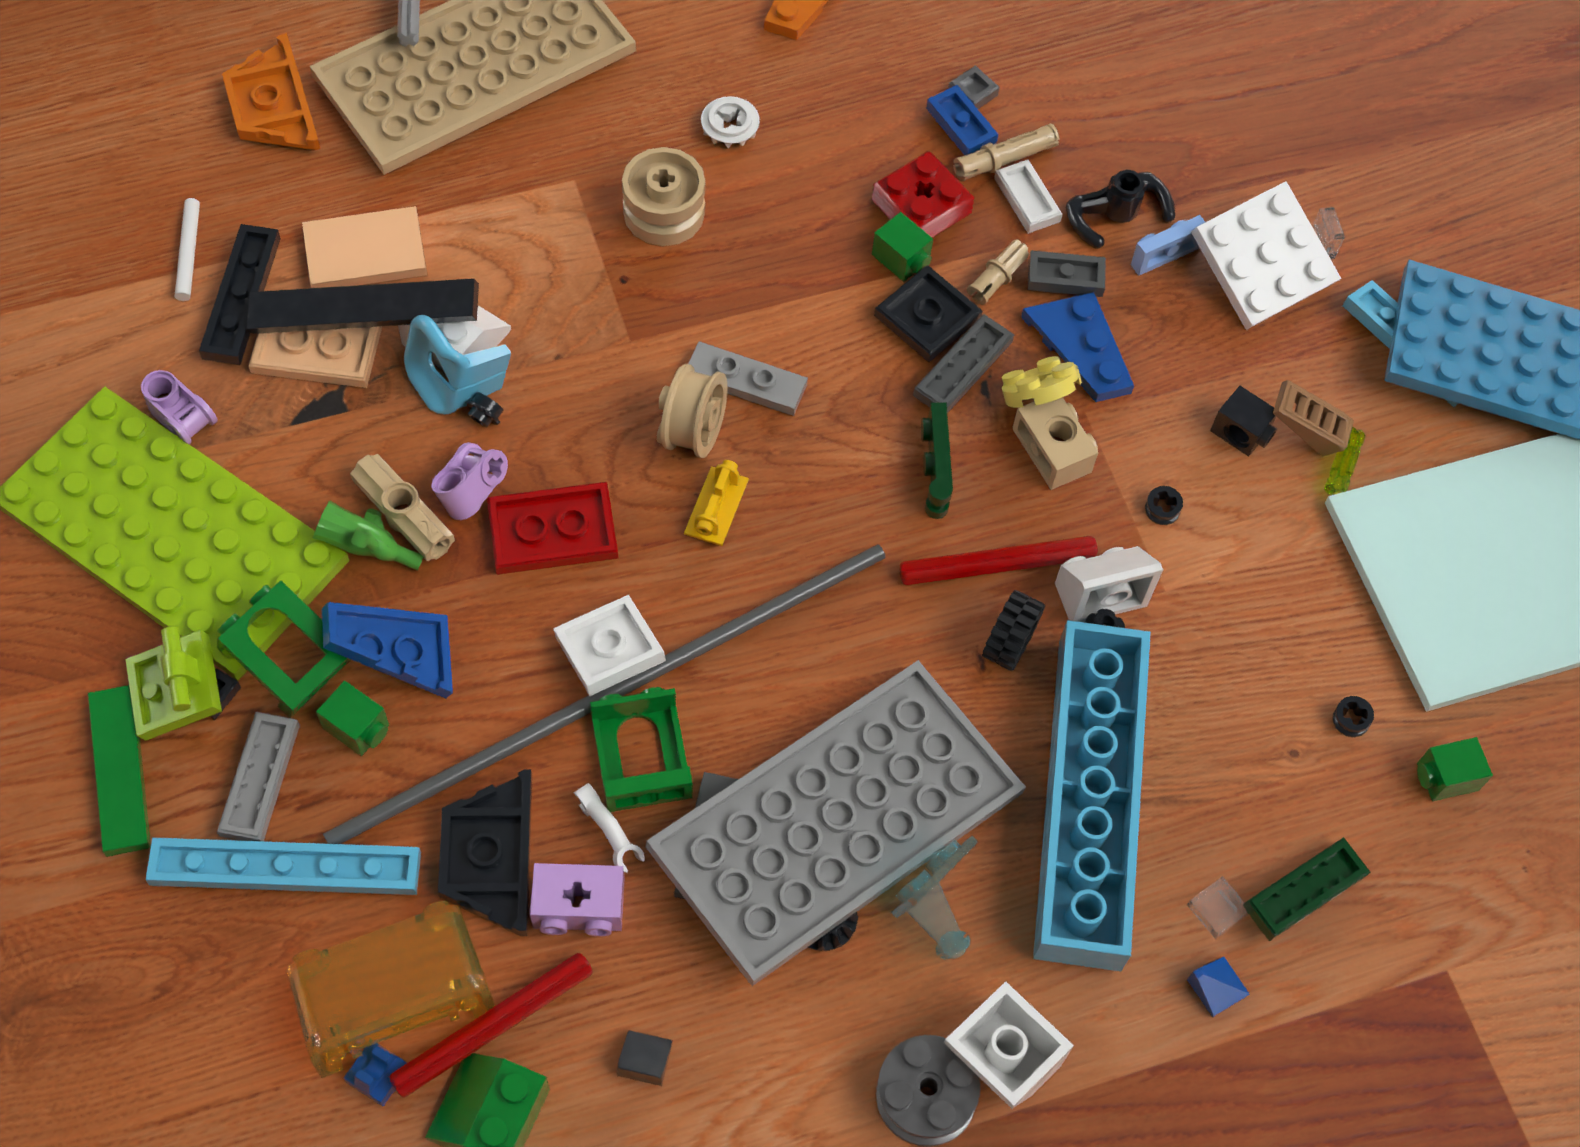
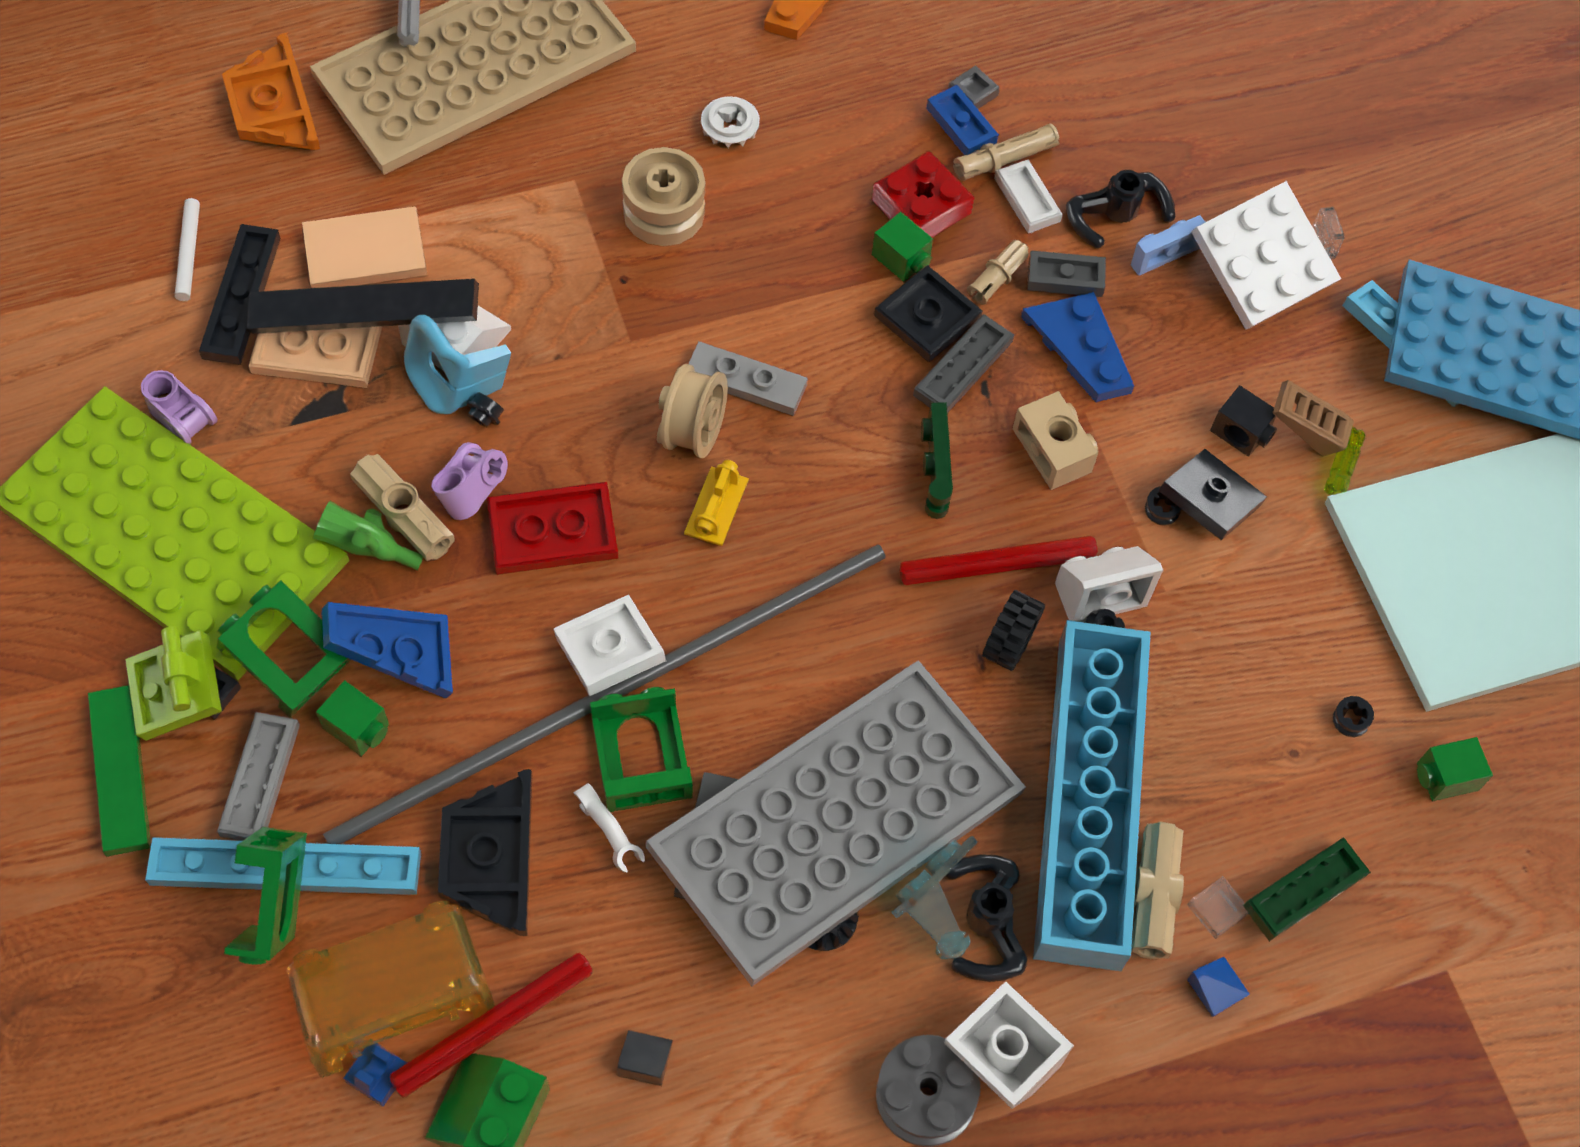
lavender brick [530,863,625,936] -> none
light yellow plate [1002,356,1082,408] -> none
none -> green panel [224,827,307,965]
none -> black piece [945,854,1027,982]
none -> tan piece [1131,822,1184,960]
none -> plate [1159,449,1267,540]

